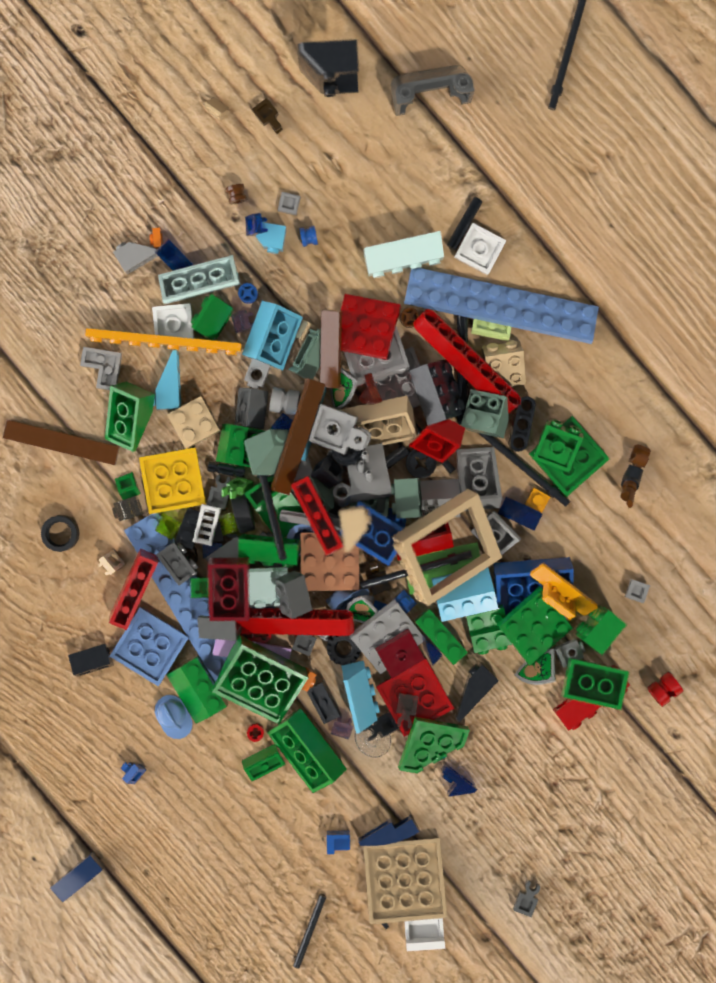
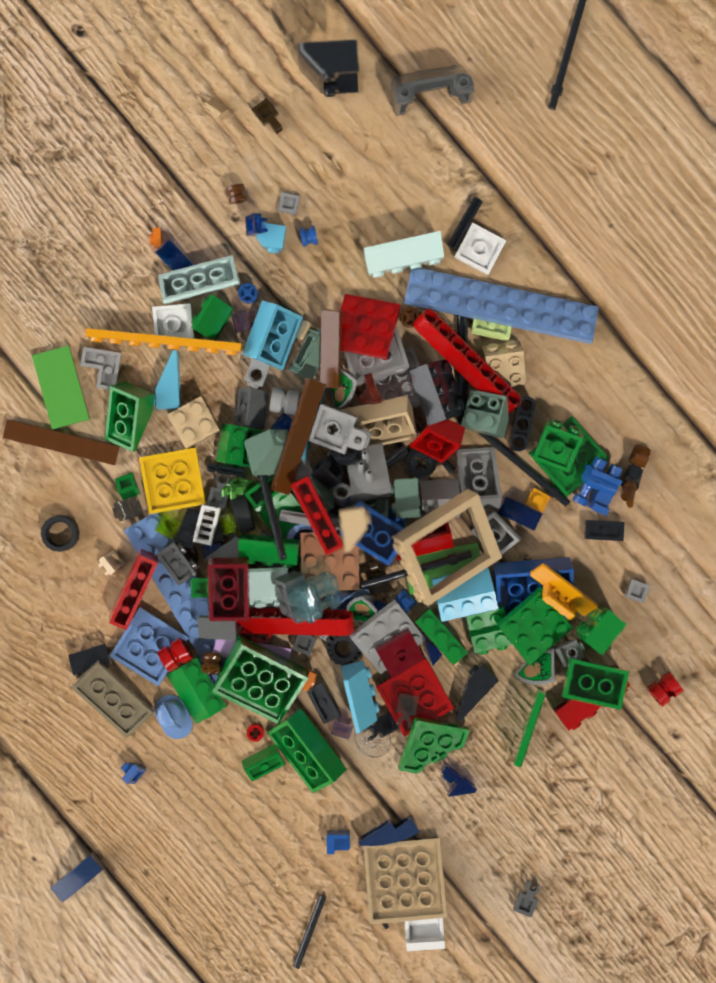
light grey slope [113,242,160,274] -> none
none -> bright green tile [32,345,90,430]
none -> dark tan tile [71,660,154,738]
none -> red wheel [157,637,193,672]
none -> reddish brown wheel [201,652,222,675]
none -> clear light blue hips [287,572,341,624]
none -> green tile [514,688,546,767]
none -> blue hips [572,456,622,516]
none -> black plate [584,520,625,541]

